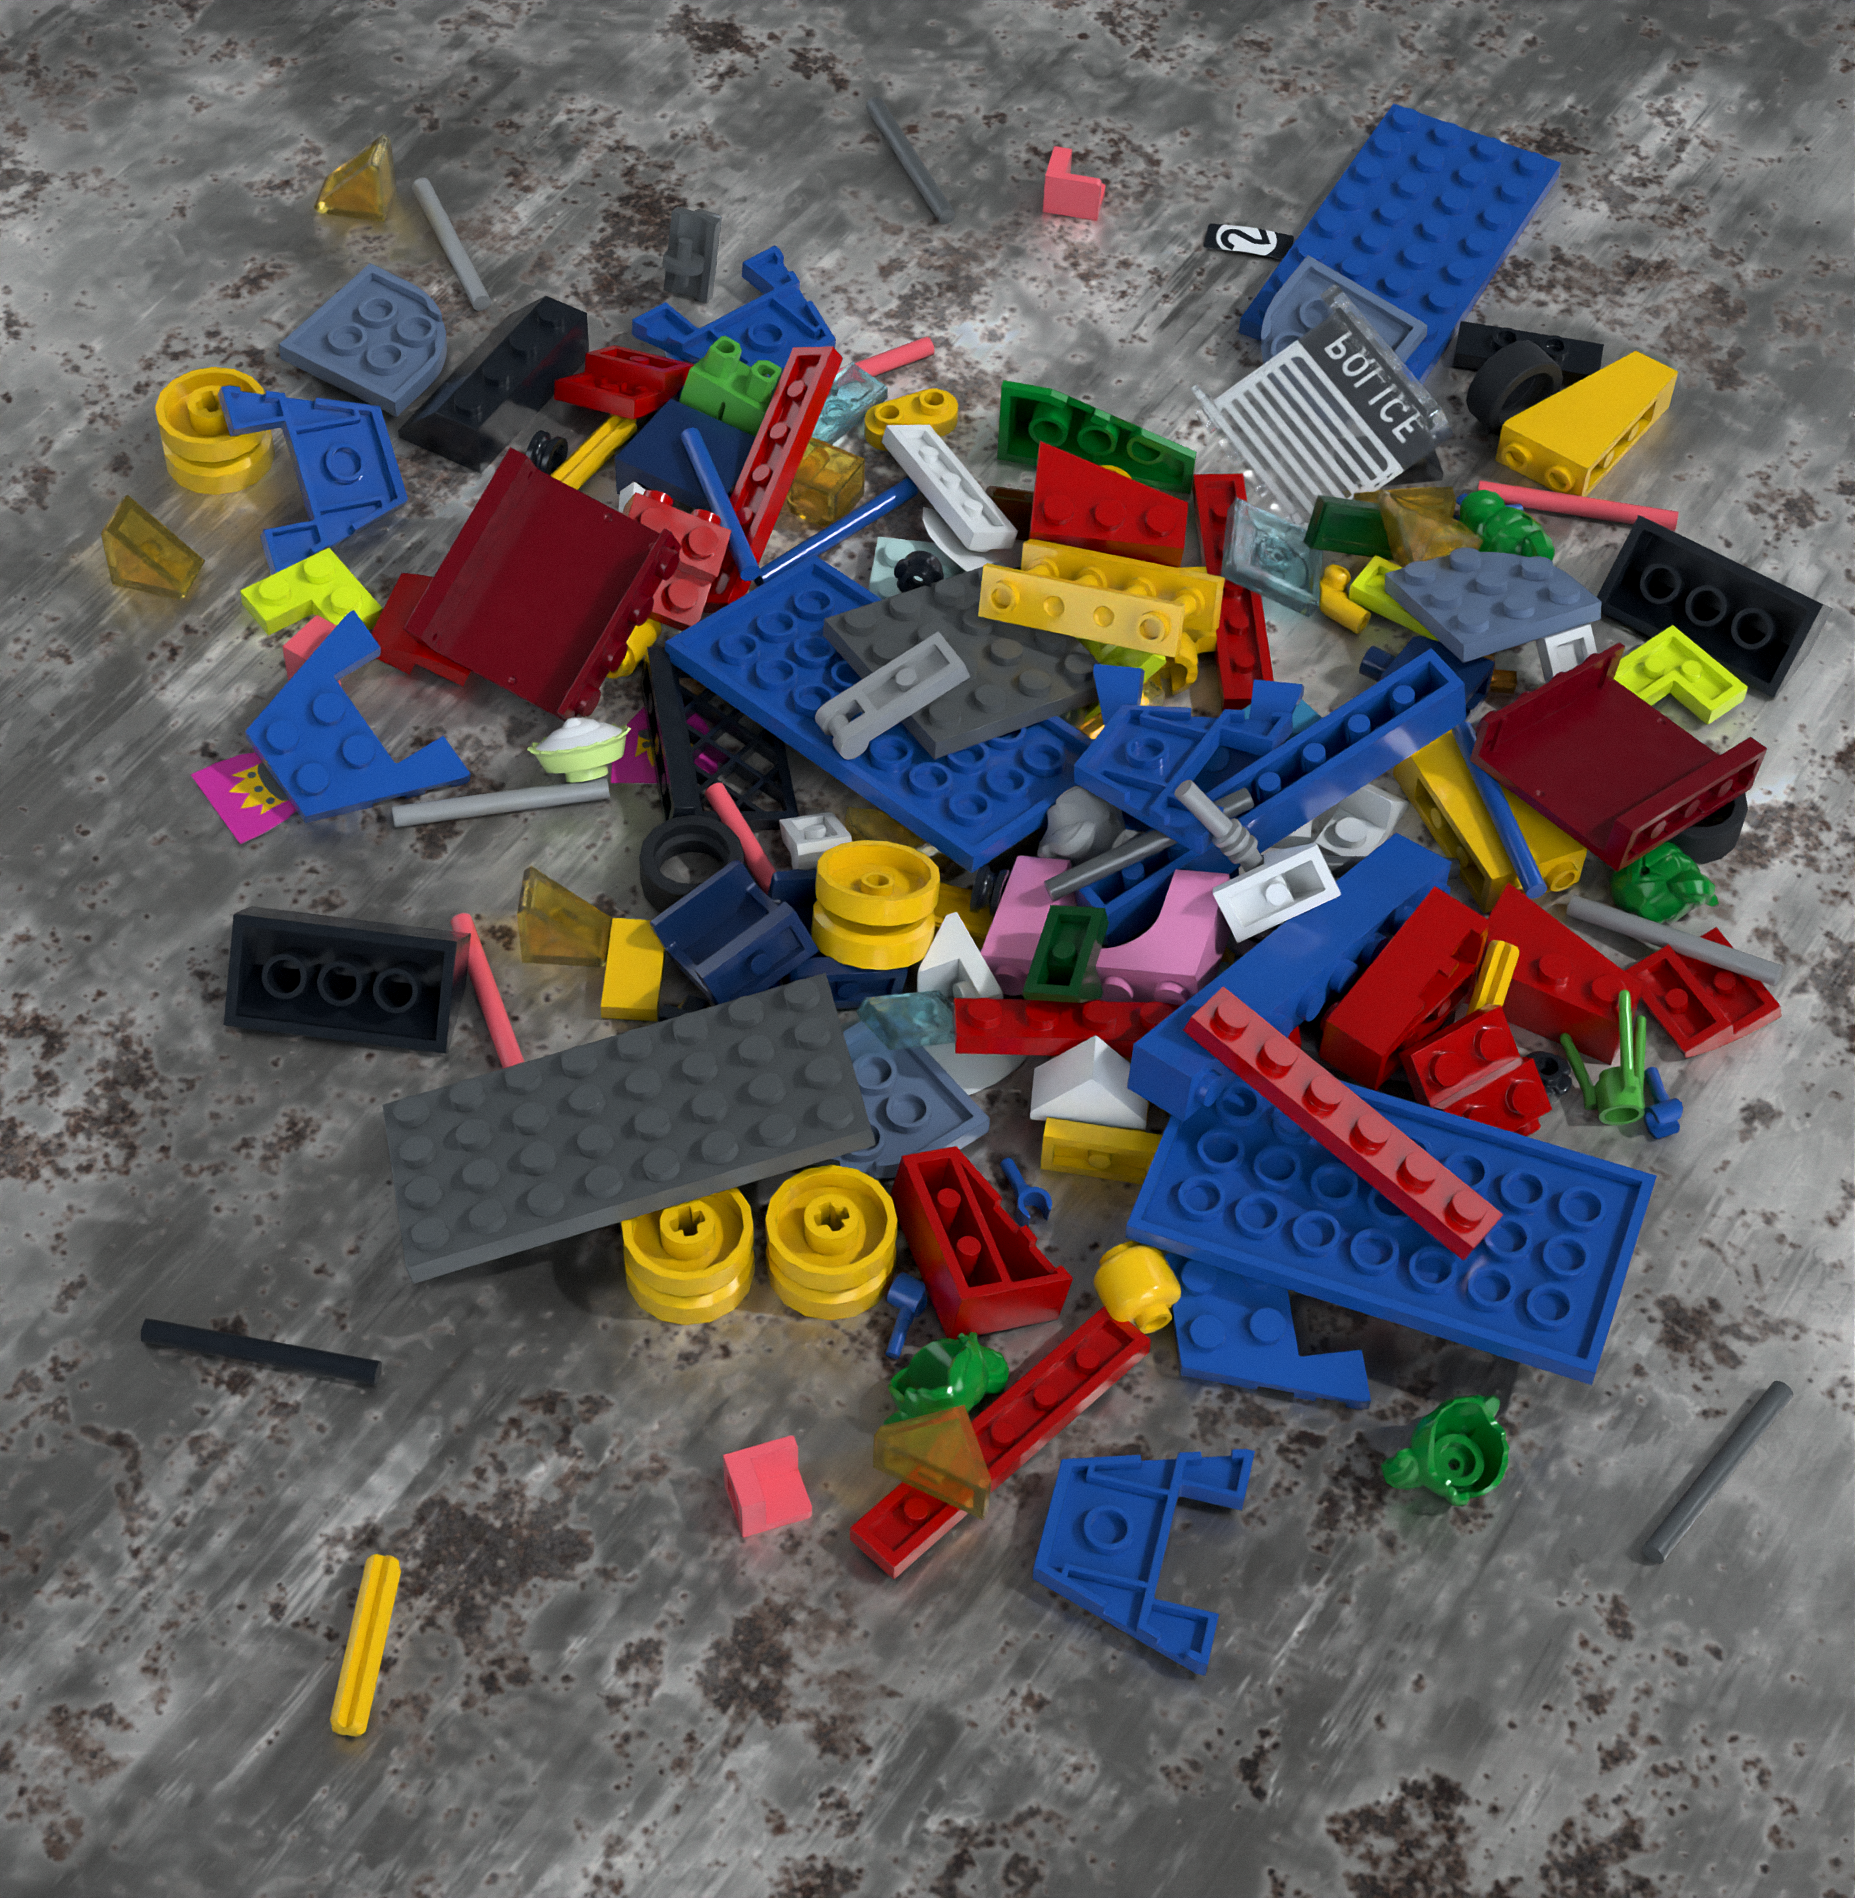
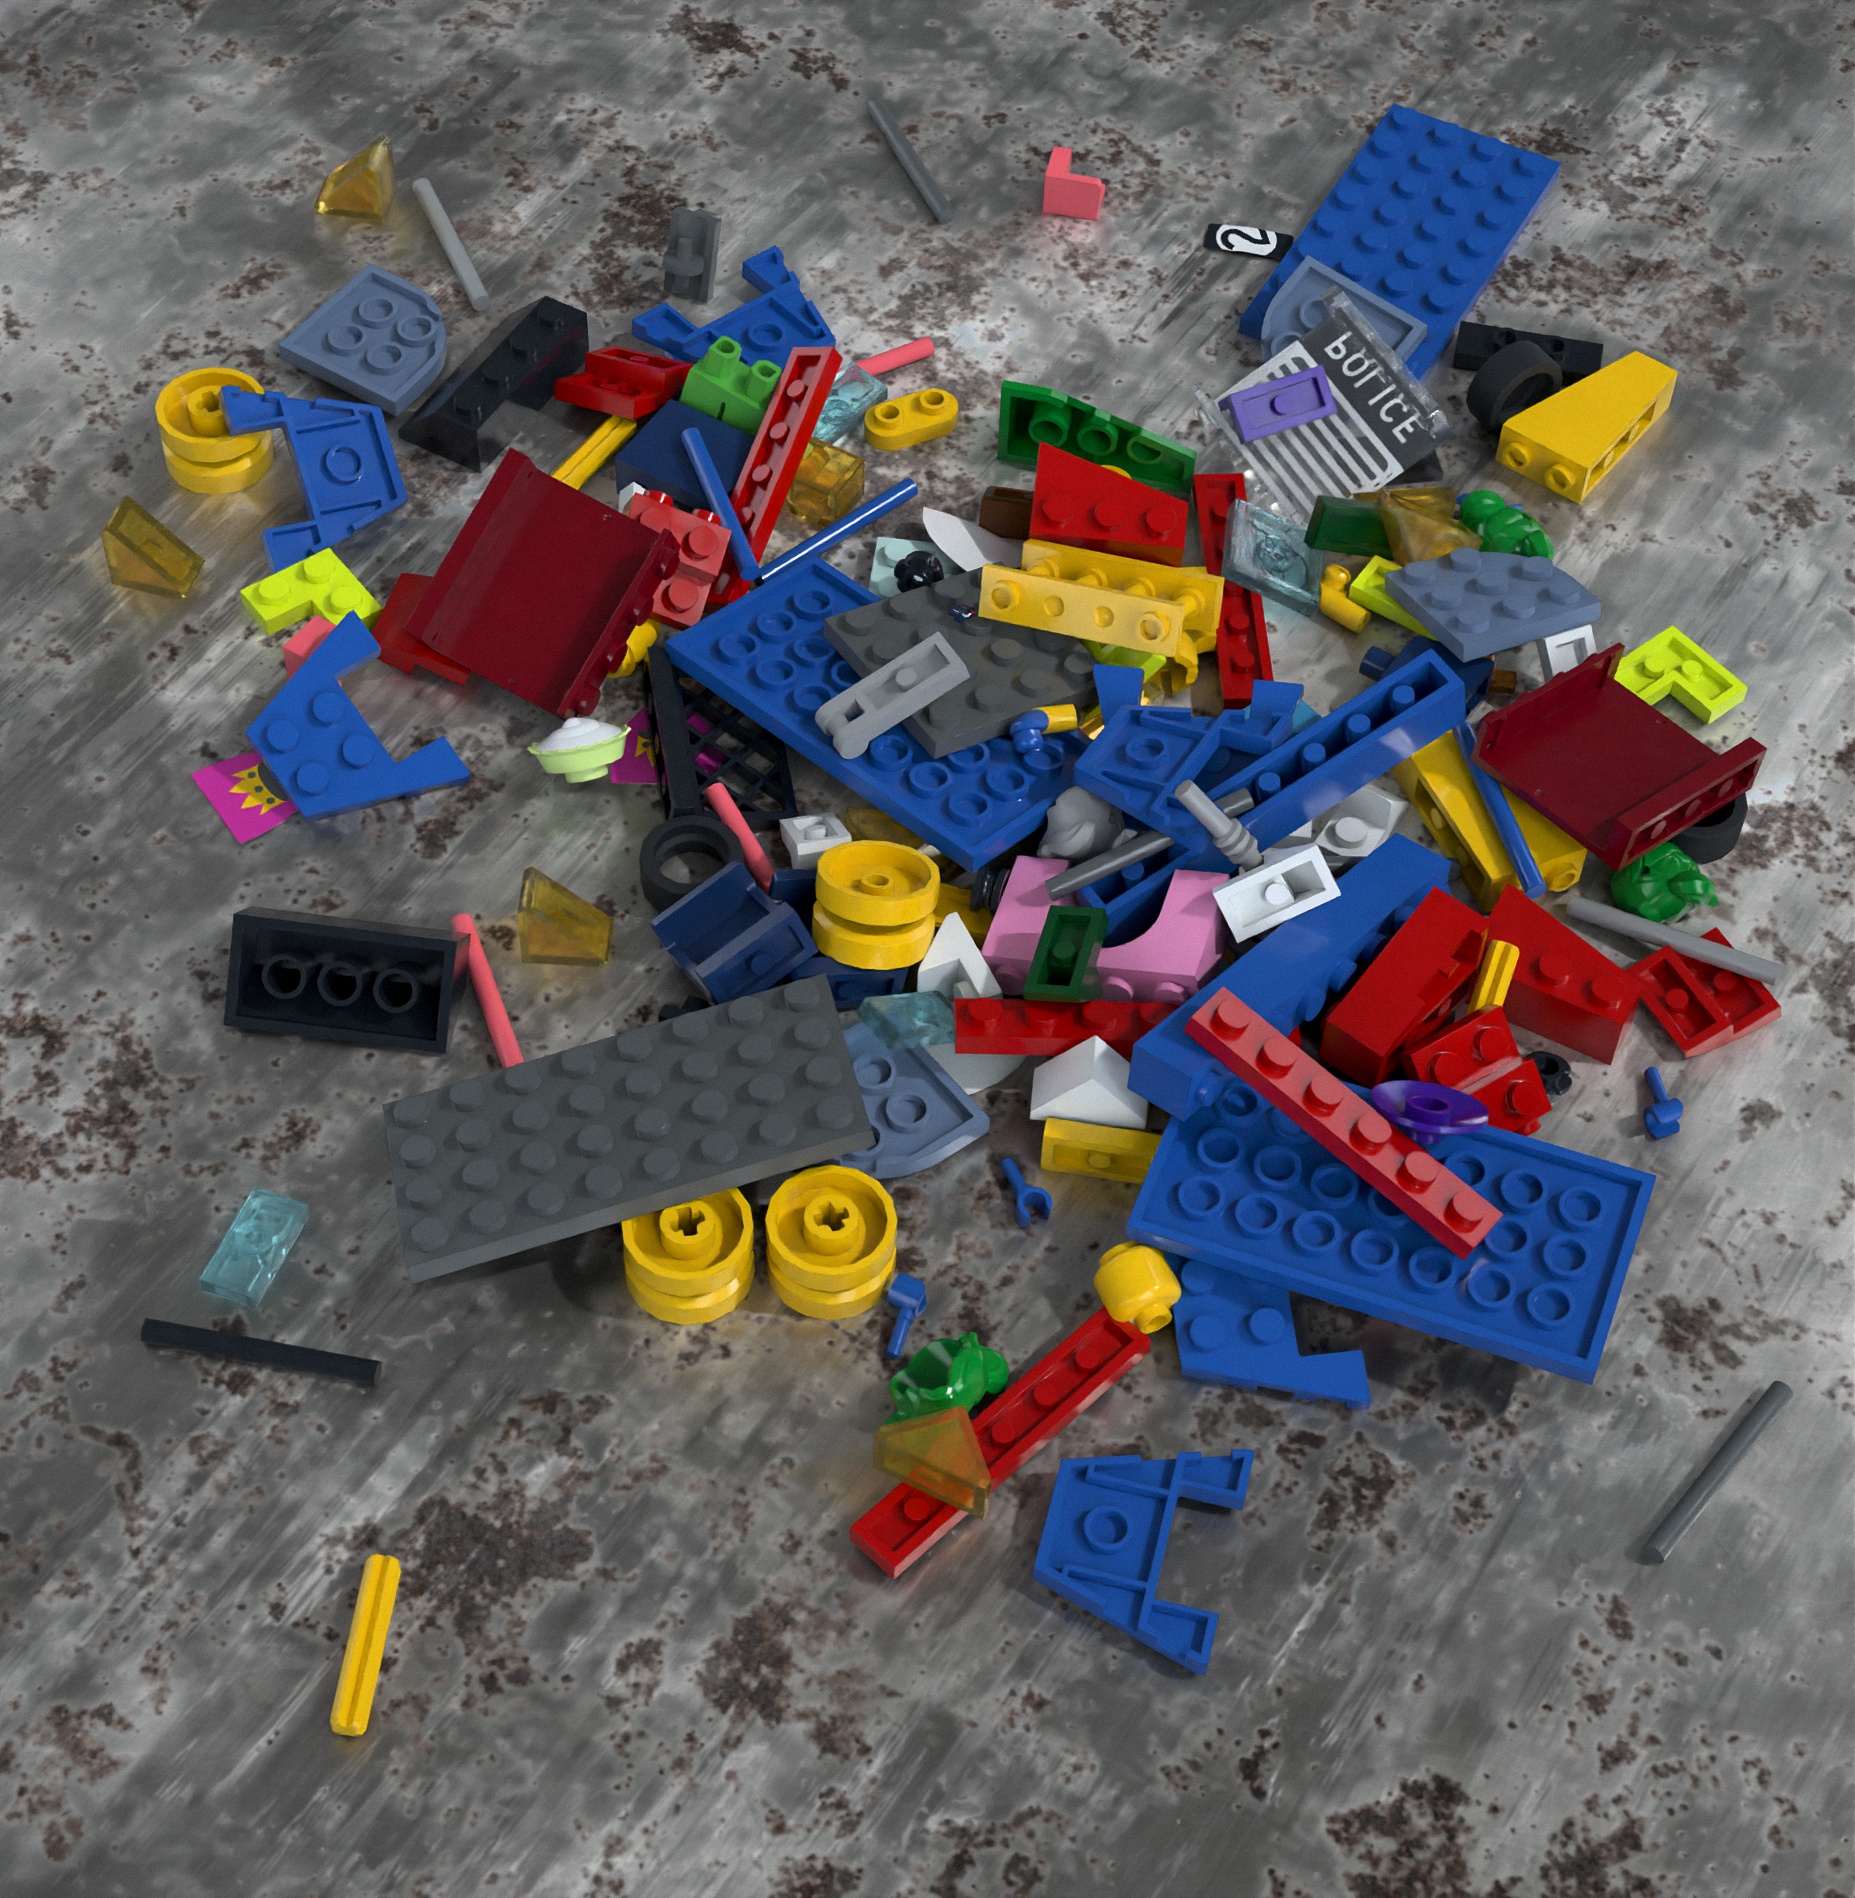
light grey bar [392,777,610,828] -> none
black bush [525,430,568,475] -> none
yellow tile [601,918,666,1022] -> none
coral panel [723,1436,812,1538] -> none
white plate [882,425,1018,552] -> none
red wedge [890,1146,1073,1340] -> none
green hair [1381,1394,1510,1507] -> none
coral bar [1477,480,1678,531] -> none
bright green plant [1559,990,1646,1125] -> none
black slope [1597,515,1833,698] -> none
none -> clear light blue plate [199,1186,310,1309]
none -> dark blue piece [948,603,976,623]
none -> arm [1010,704,1077,753]
none -> panel [1217,364,1338,445]
none -> dark purple dish [1369,1080,1489,1144]

